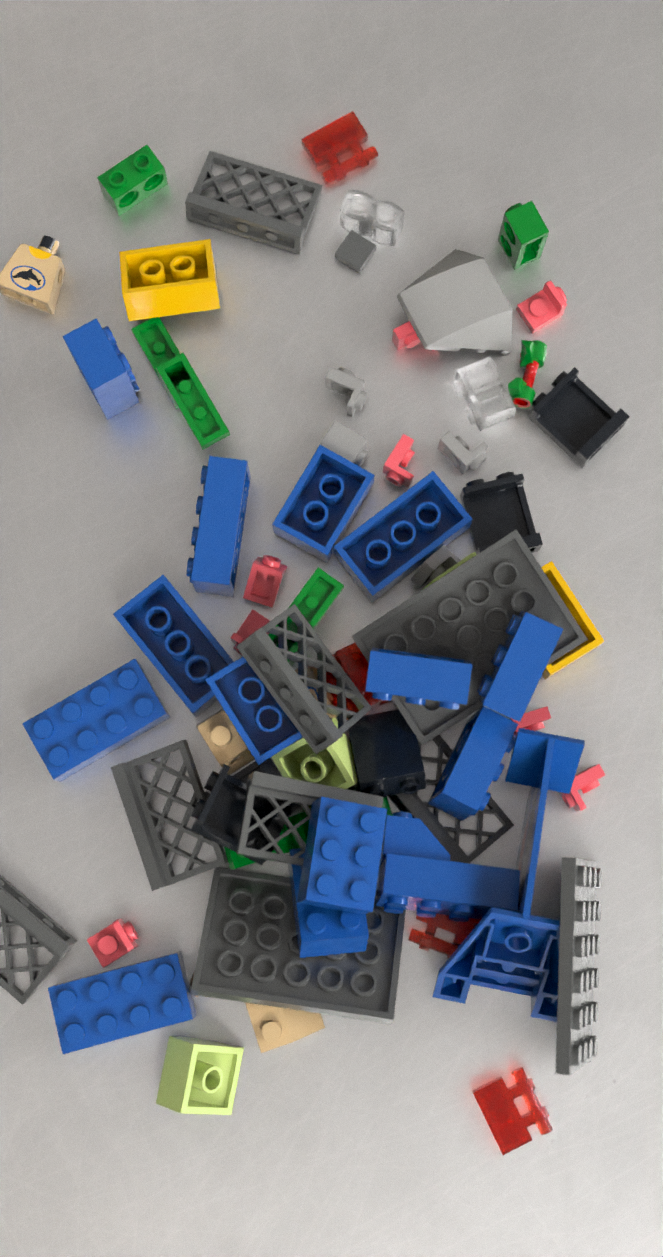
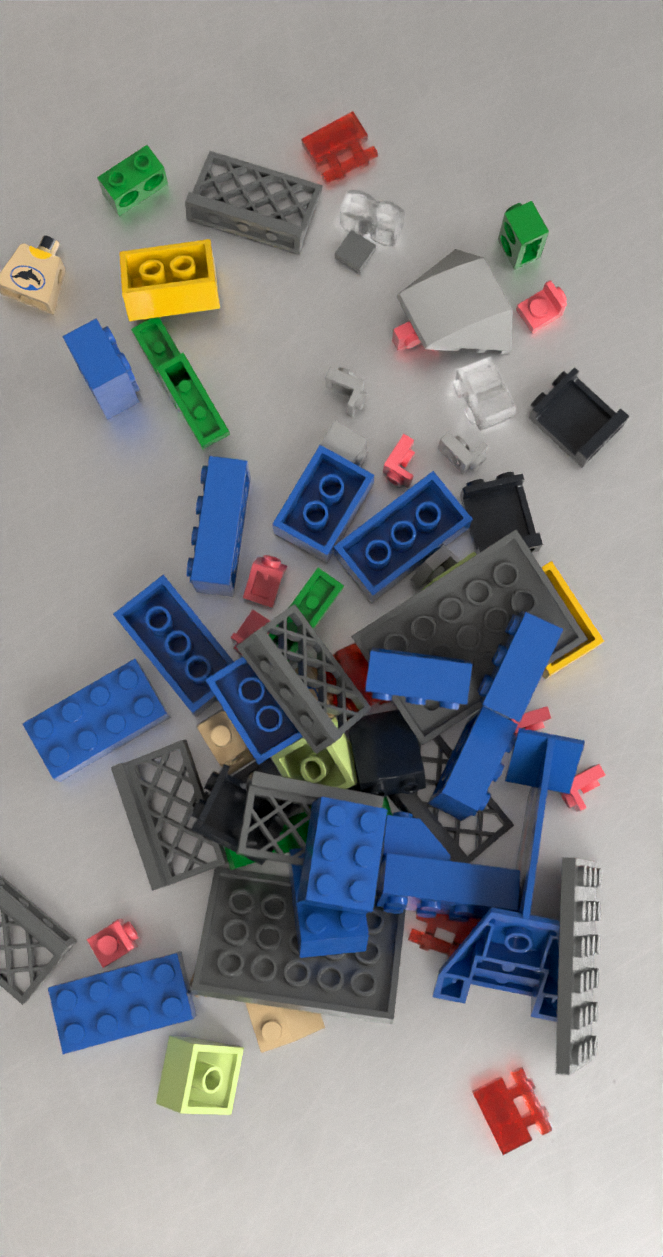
green piece [508,340,547,409] -> none

